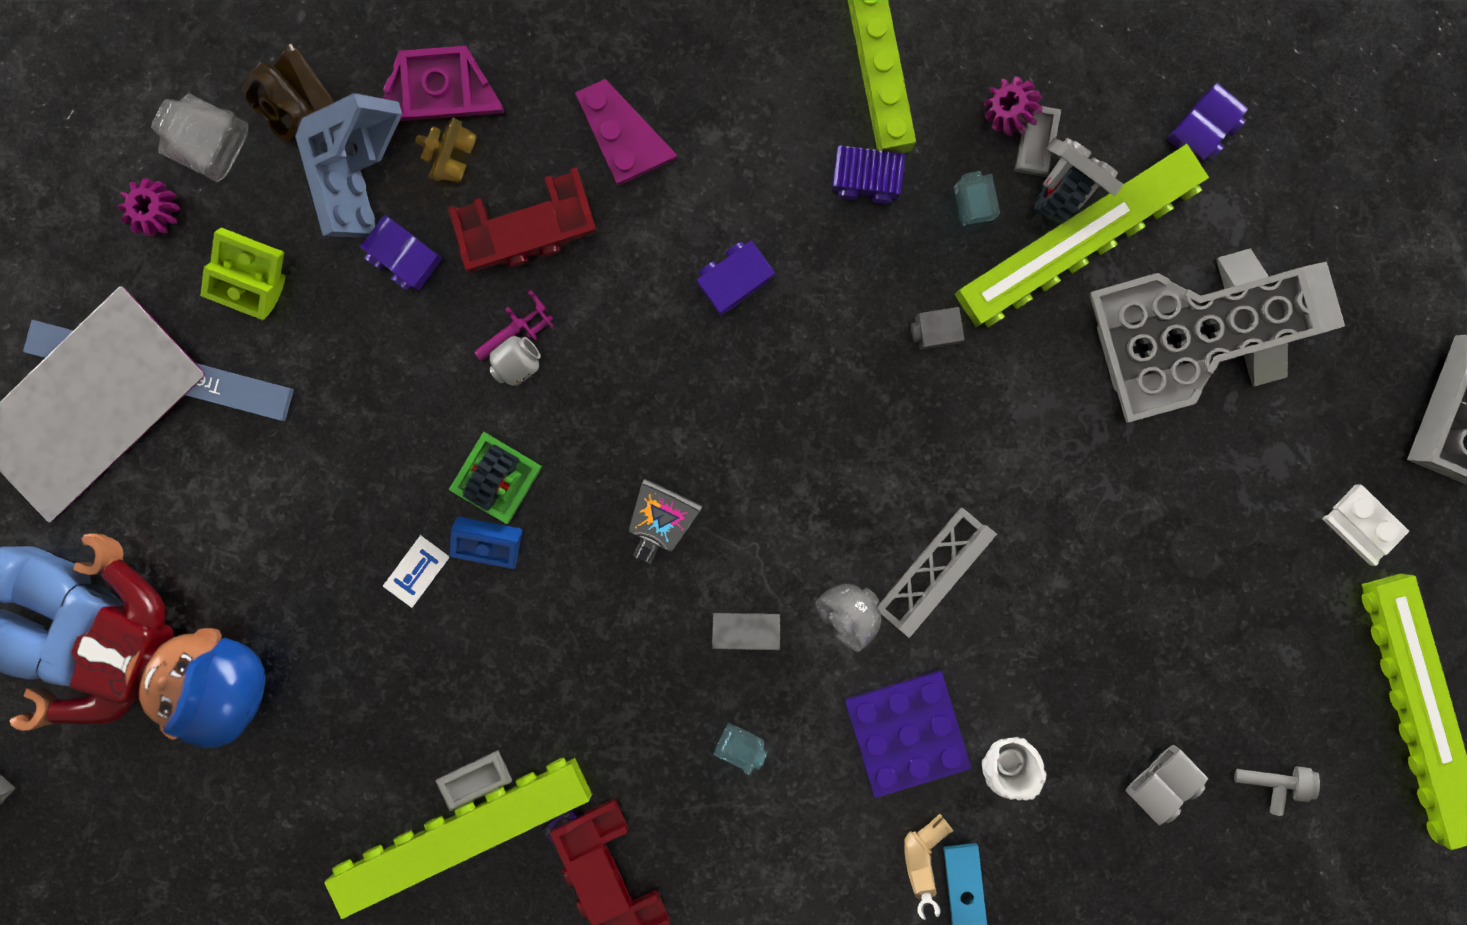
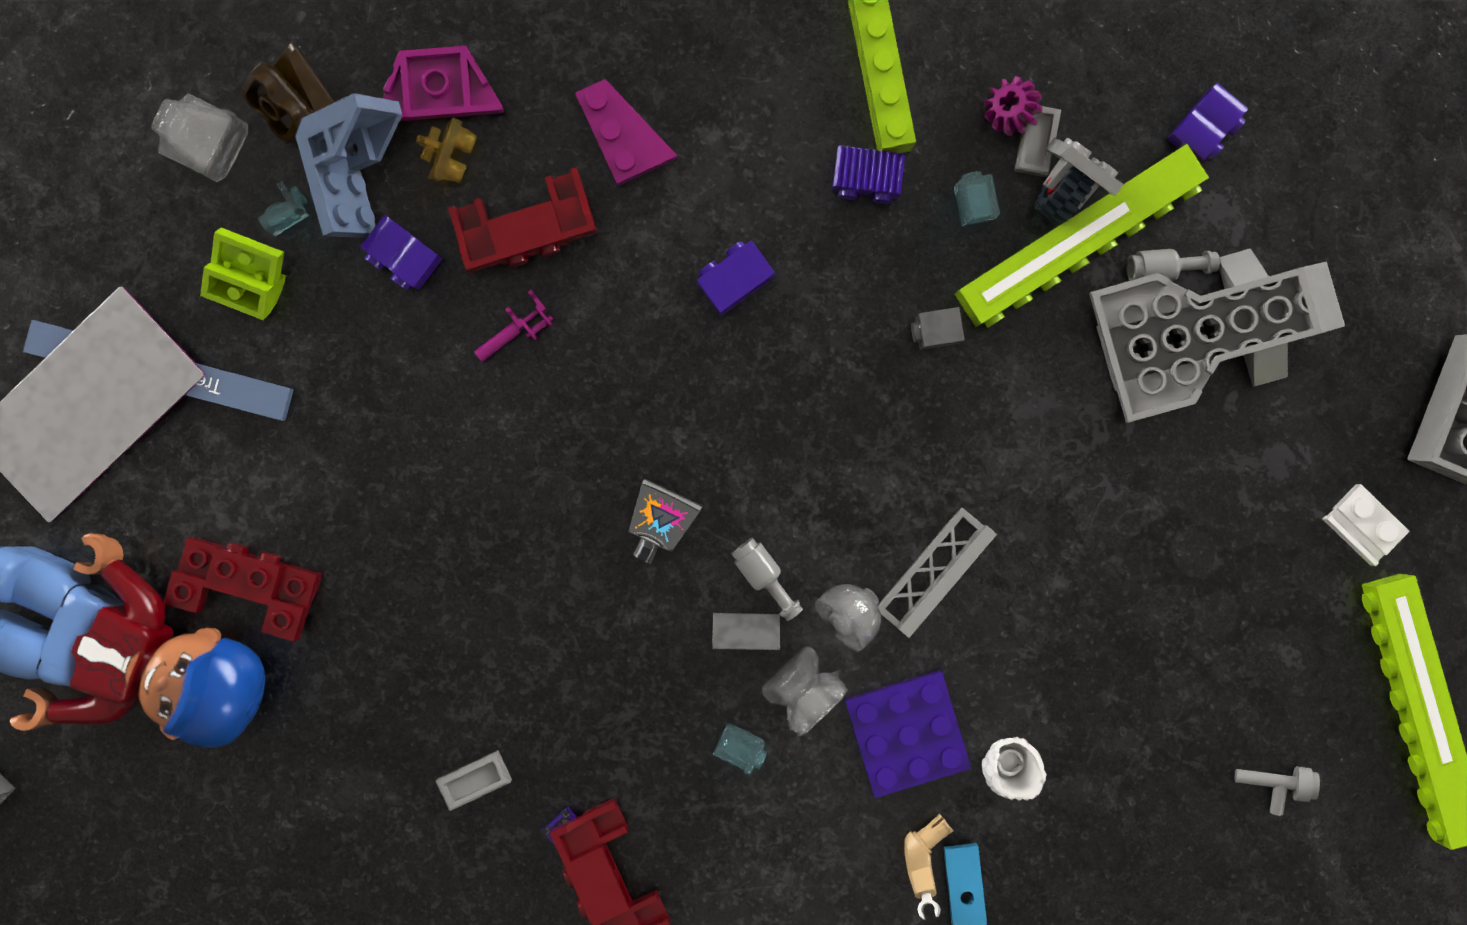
magenta gear [116,178,180,237] -> none
lime brick [324,757,592,919] -> none
white sticker [383,535,449,608] -> none
plate [449,432,543,524] -> none
blue slope [449,517,522,569] -> none
light grey head [489,336,540,386] -> none
light grey brick [1125,745,1208,825] -> none
none -> dark red bracket [163,537,322,641]
none -> clear light blue bracket [257,181,309,236]
none -> light grey piece [732,538,803,621]
none -> clear piece [762,646,848,736]
none -> light grey piece [1126,249,1220,282]

